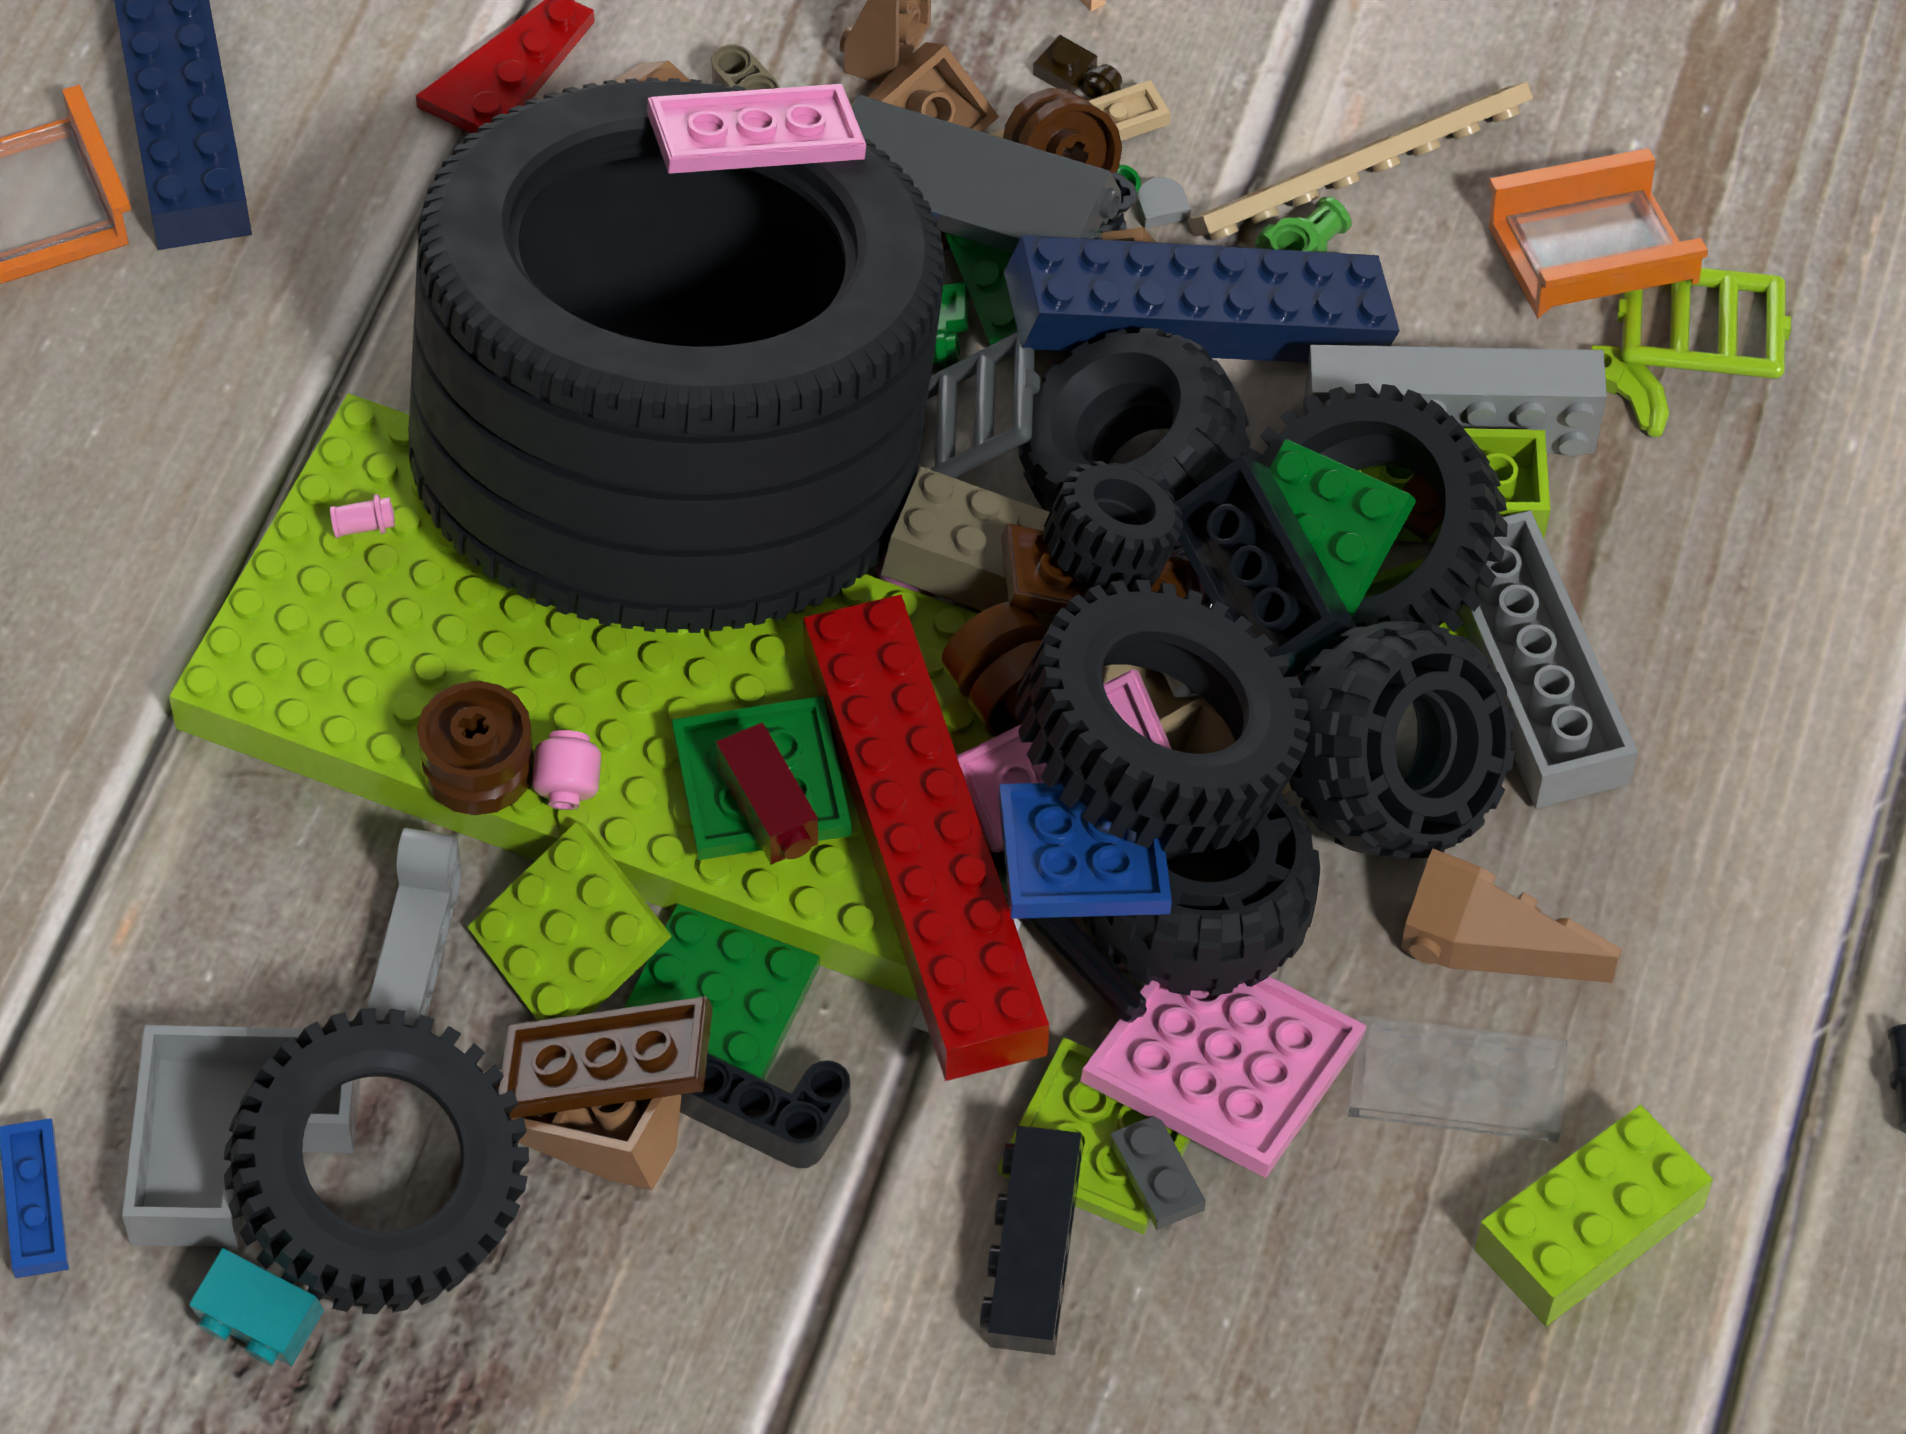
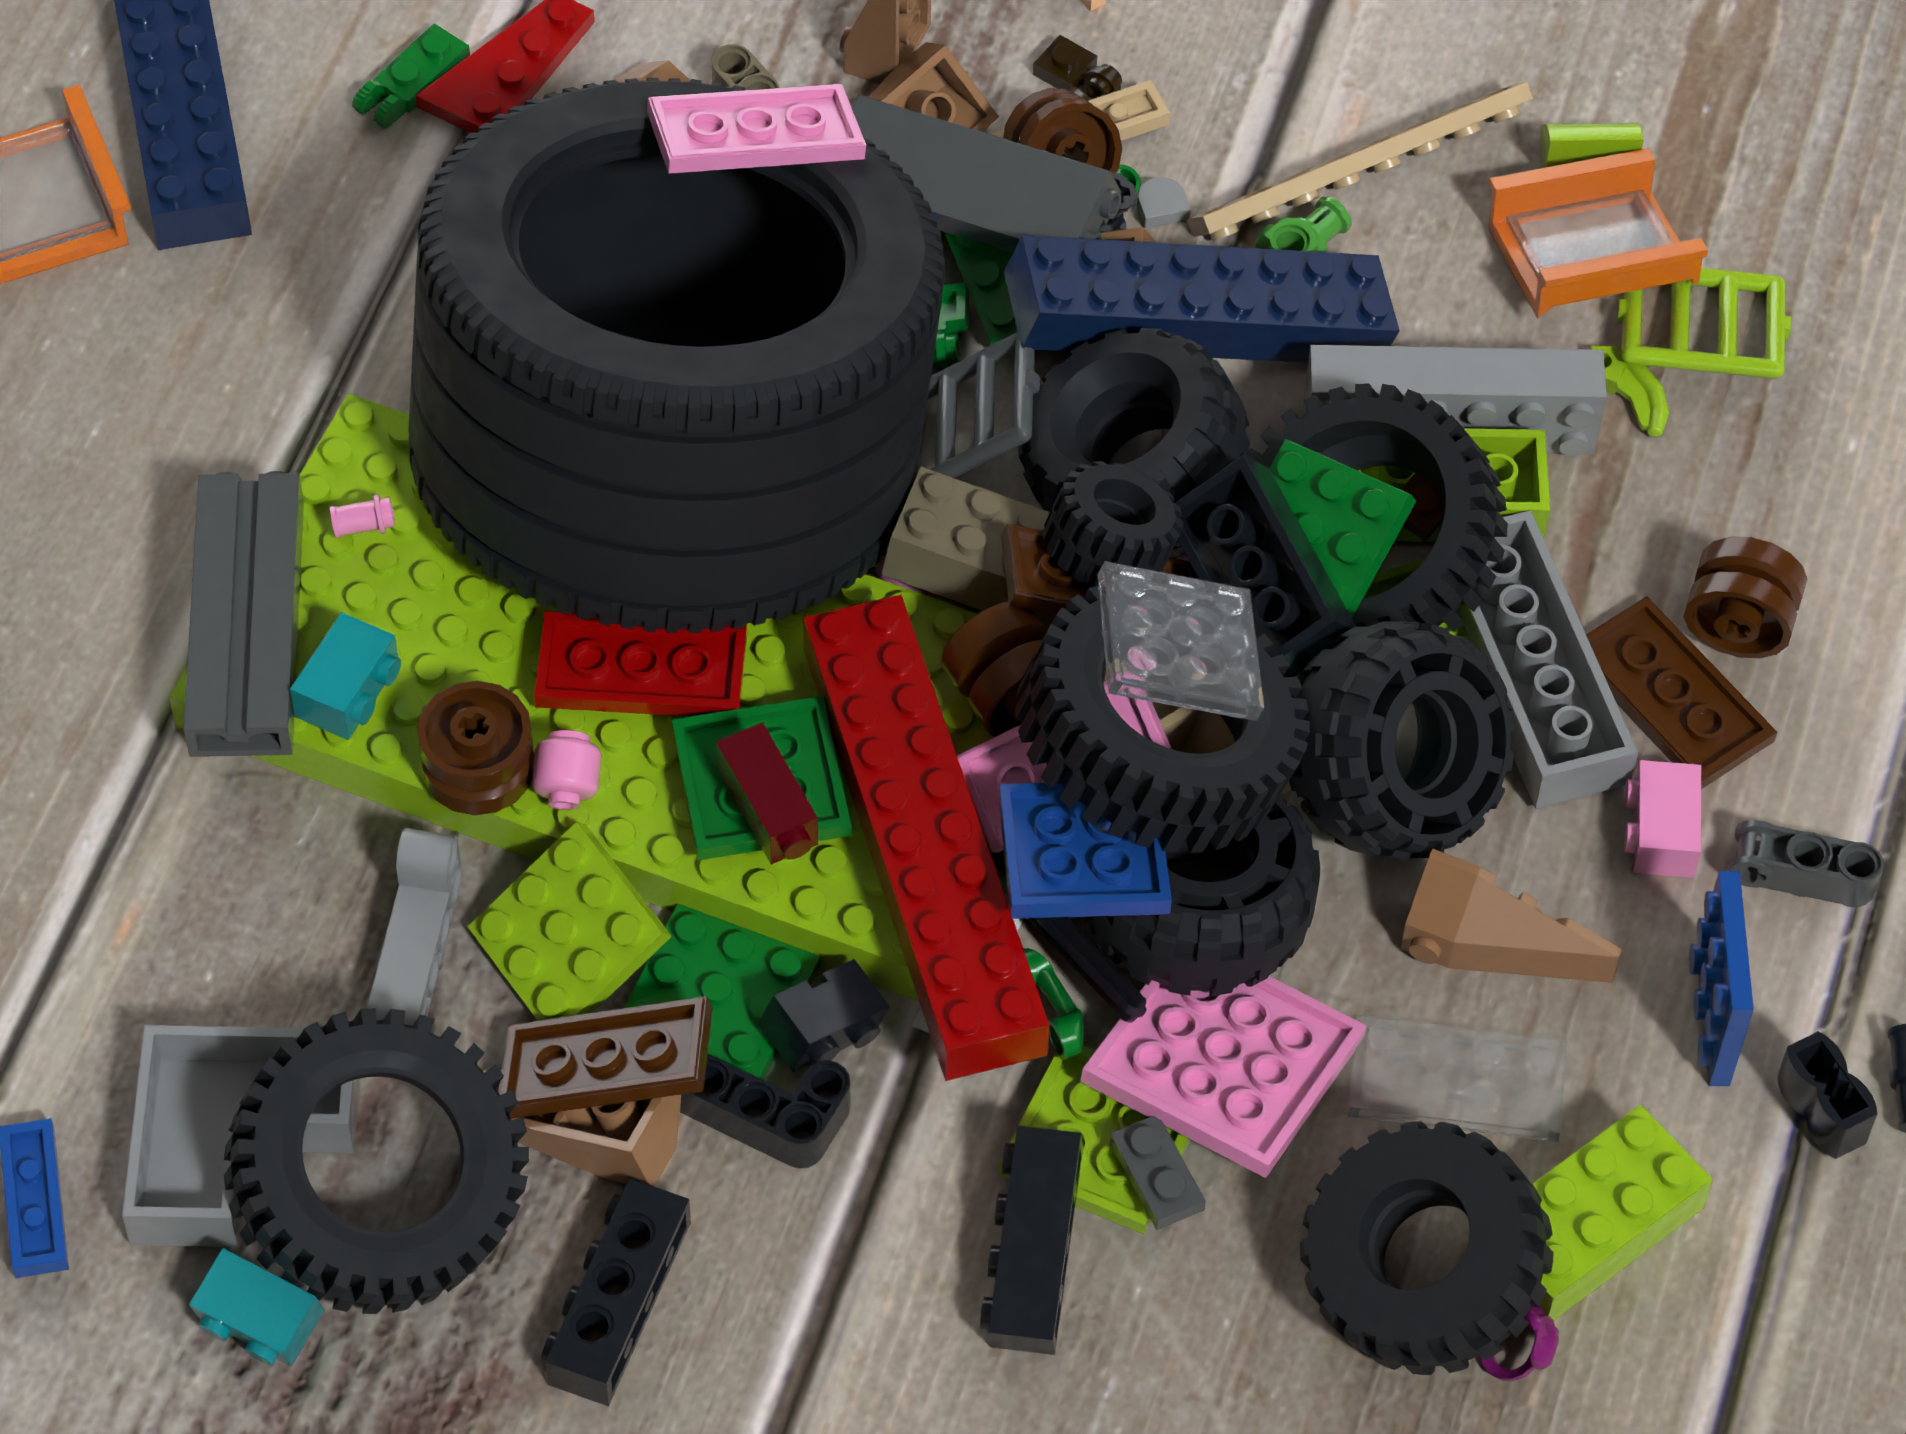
none -> dark grey brick [184,471,304,757]
none -> teal brick [290,612,401,740]
none -> green hinge [351,23,470,129]
none -> red plate [534,611,748,717]
none -> black brick [541,1178,691,1407]
none -> black brick [758,959,890,1072]
none -> green bar [1023,948,1084,1060]
none -> clear plate [1097,561,1264,721]
none -> black tyre [1300,1121,1554,1375]
none -> magenta piece [1480,1306,1559,1381]
none -> lime brick [1539,122,1644,168]
none -> reddish brown tile [1586,596,1777,789]
none -> bright pink brick [1624,760,1701,878]
none -> reddish brown wheel [1683,536,1808,659]
none -> blue plate [1689,871,1754,1086]
none -> dark grey piece [1728,820,1884,907]
none -> black brick [1777,1031,1877,1159]

